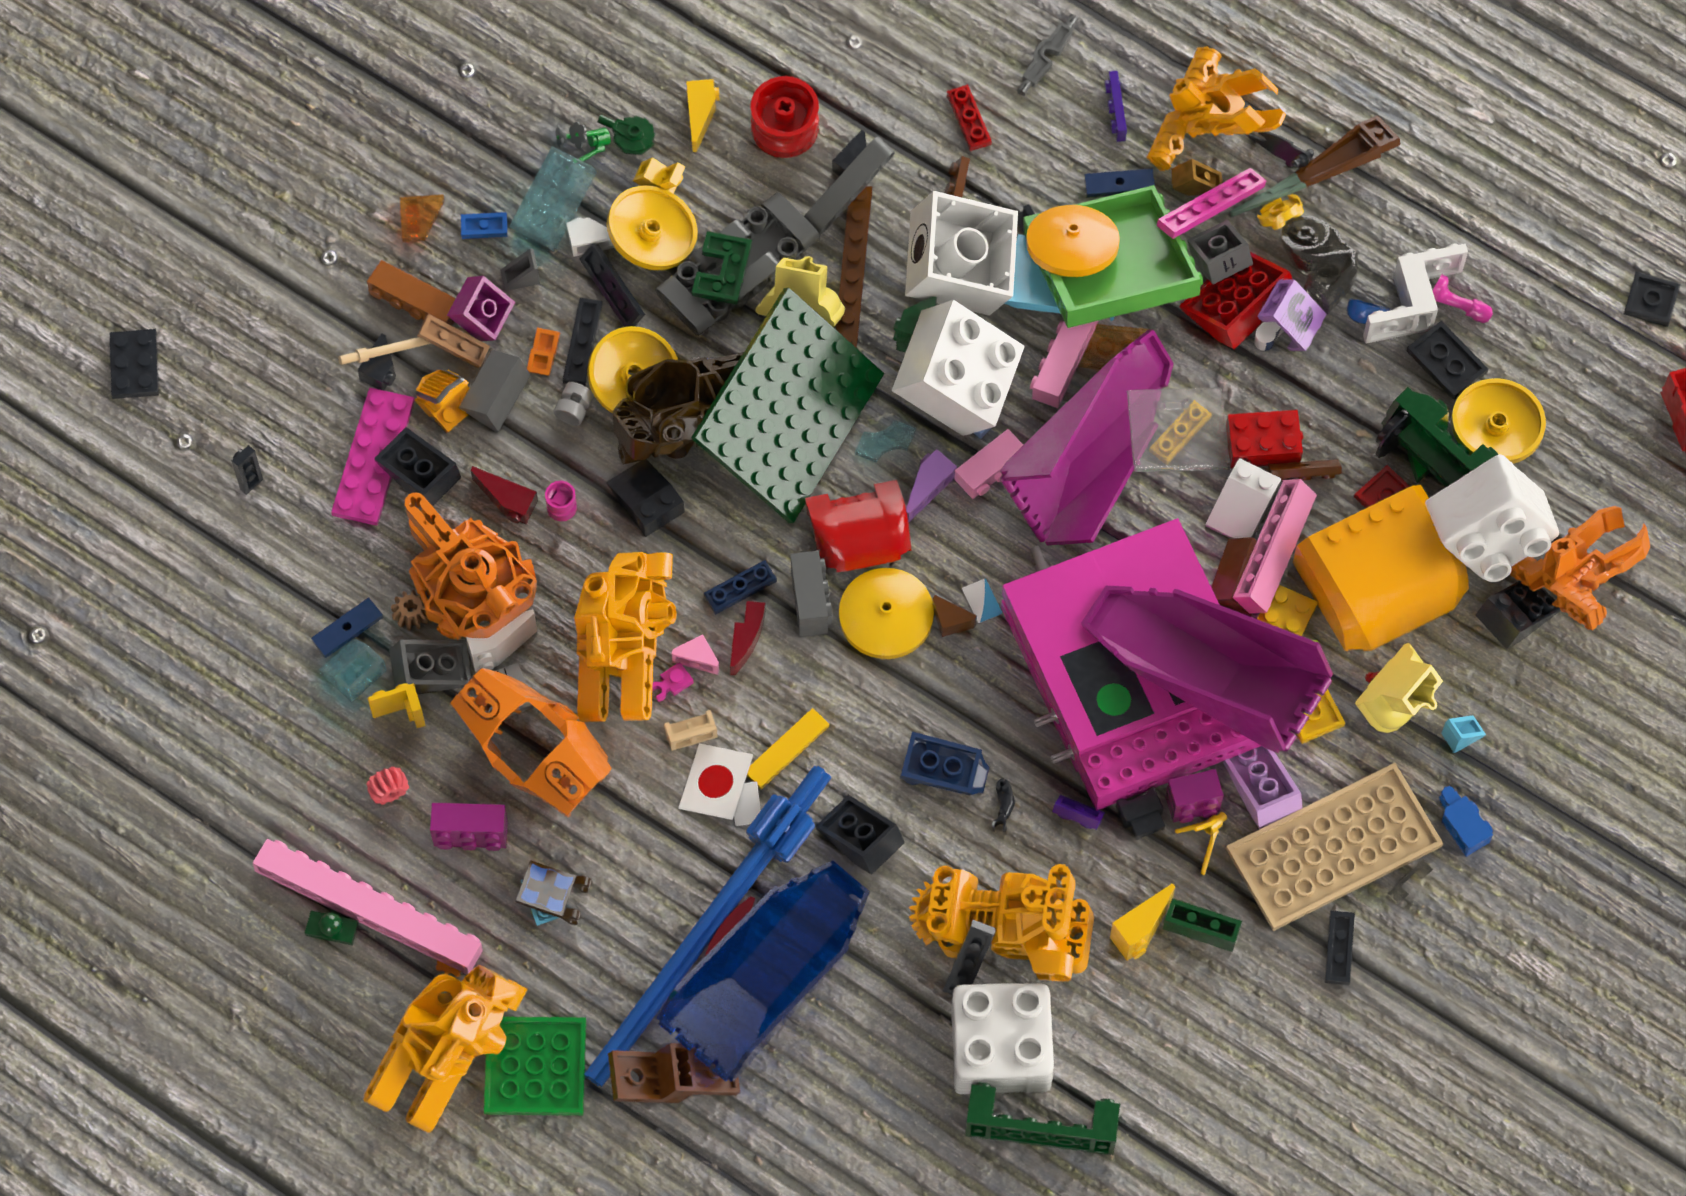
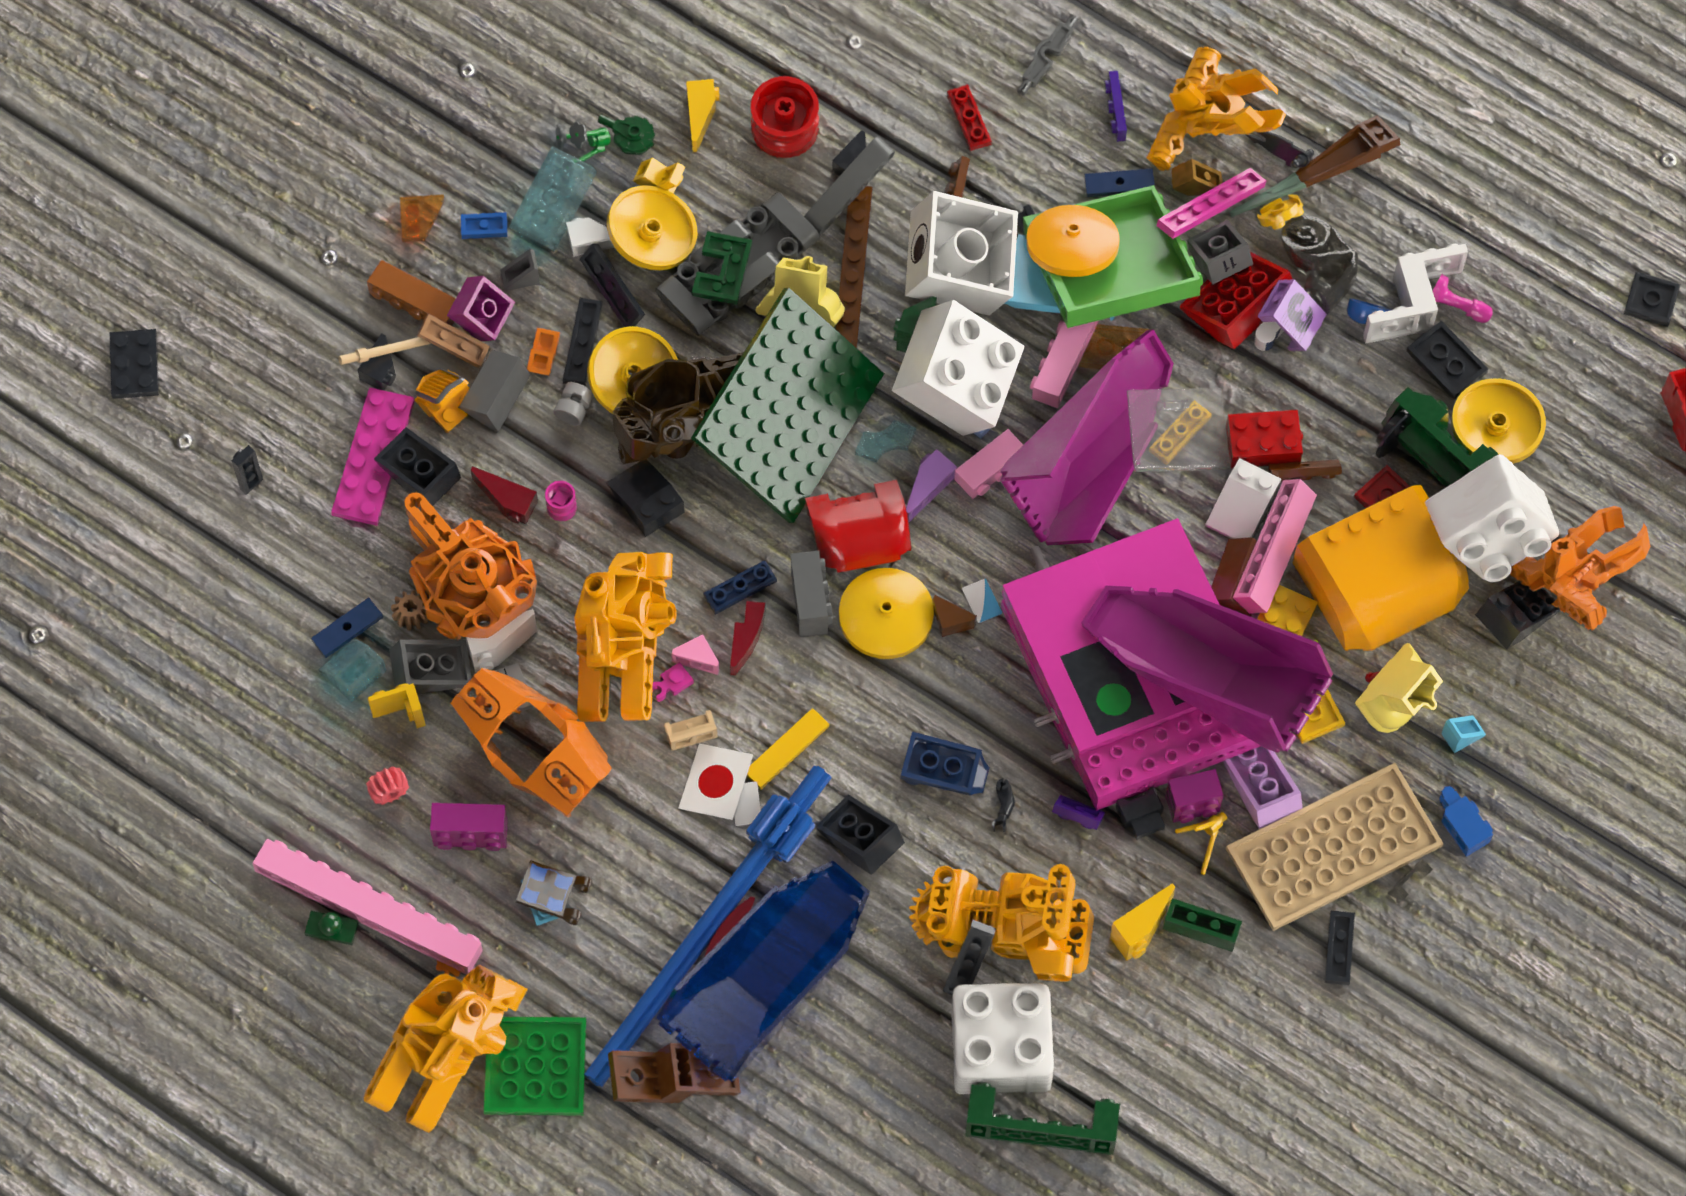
green piece [1407,453,1430,484] -> none

